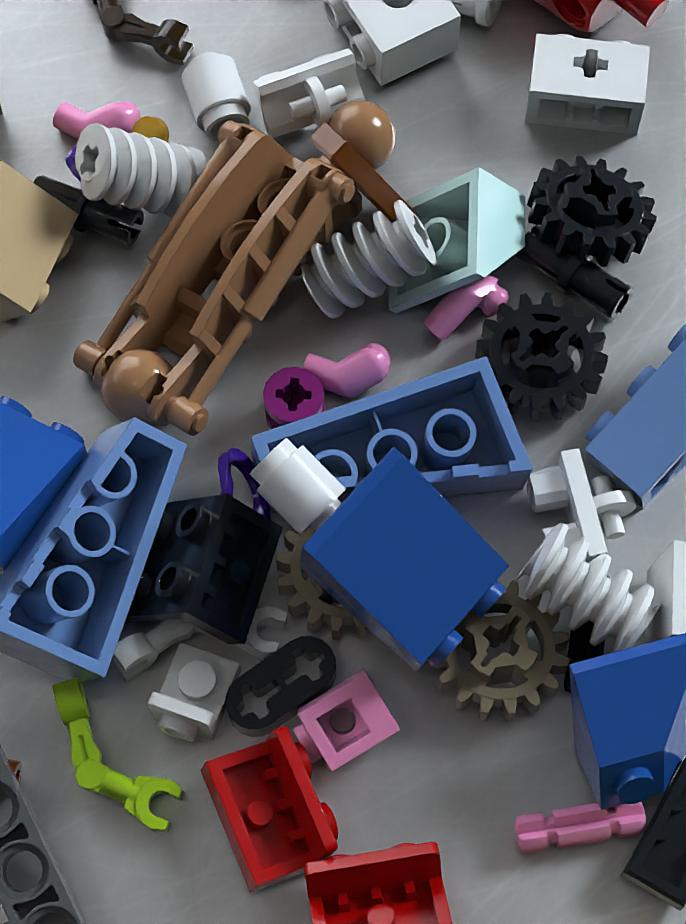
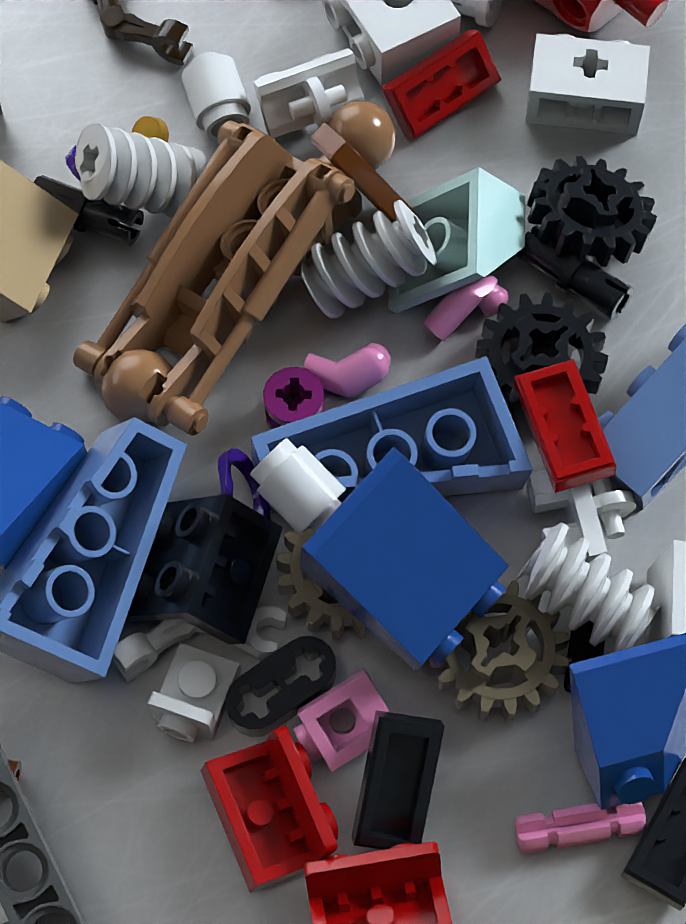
bright pink arm [52,101,141,139] -> none
lime piece [52,678,185,833] -> none
none -> black tile [351,710,445,850]
none -> red plate [381,29,501,139]
none -> red plate [514,359,617,493]

